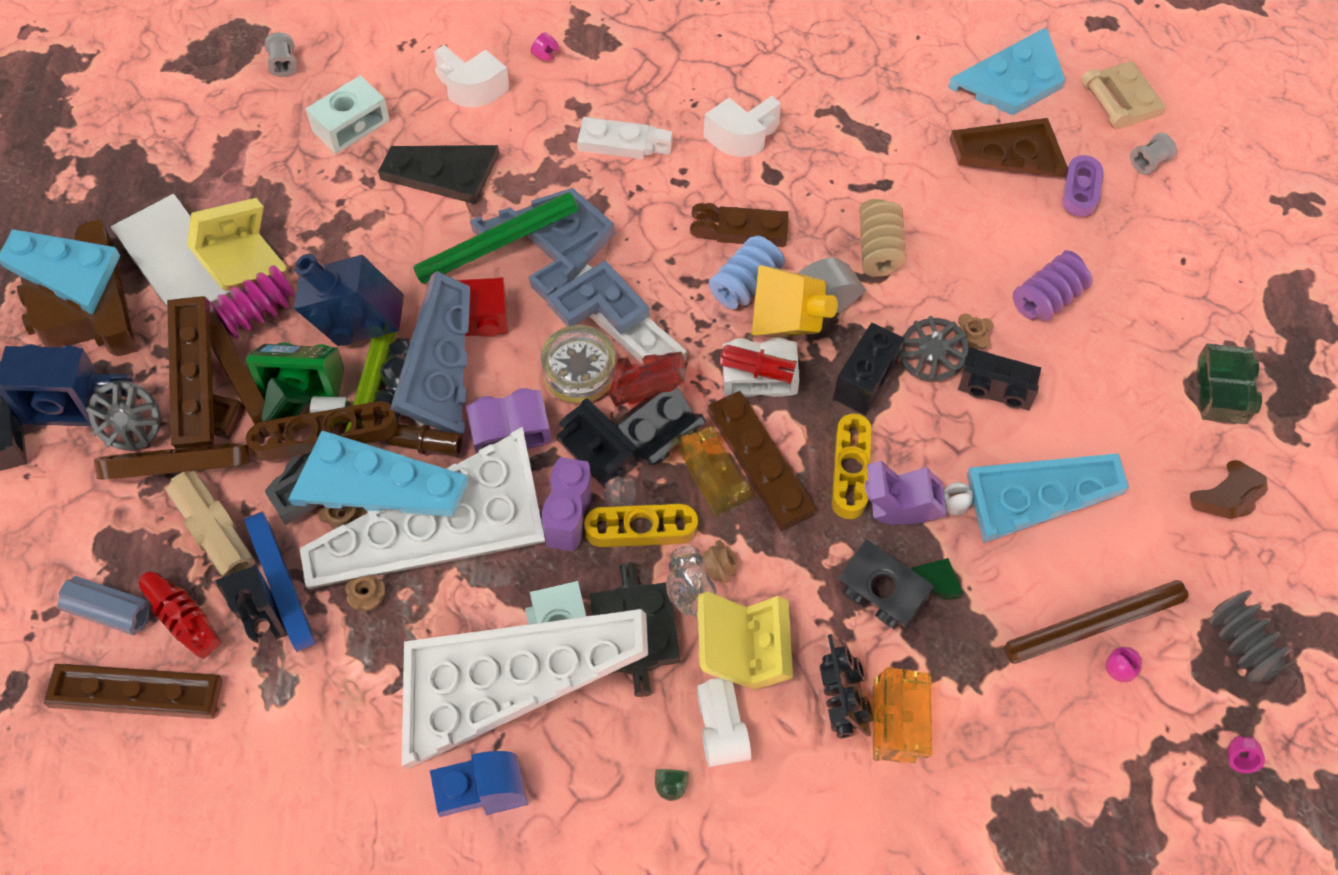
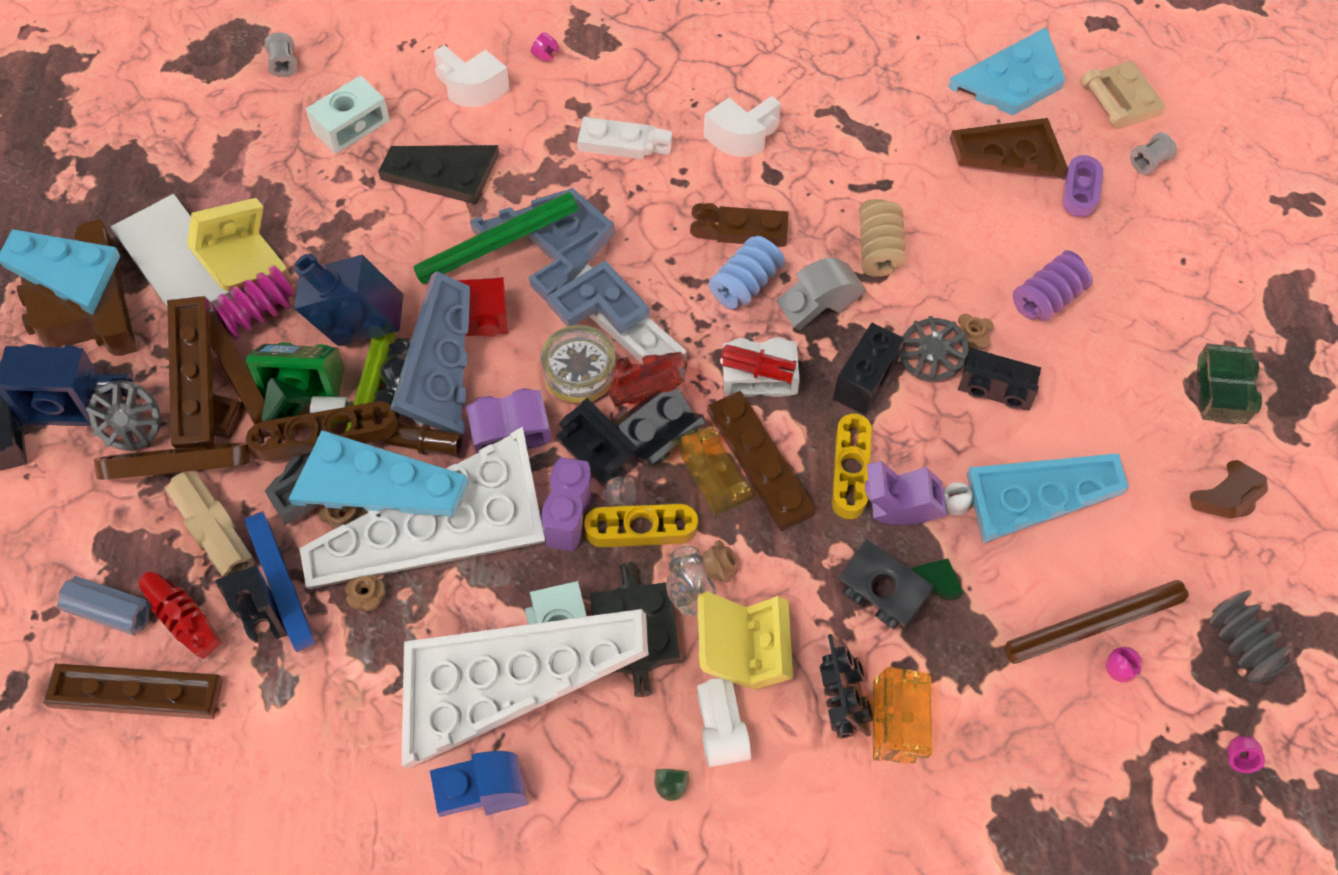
yellow torso [751,265,838,338] -> none

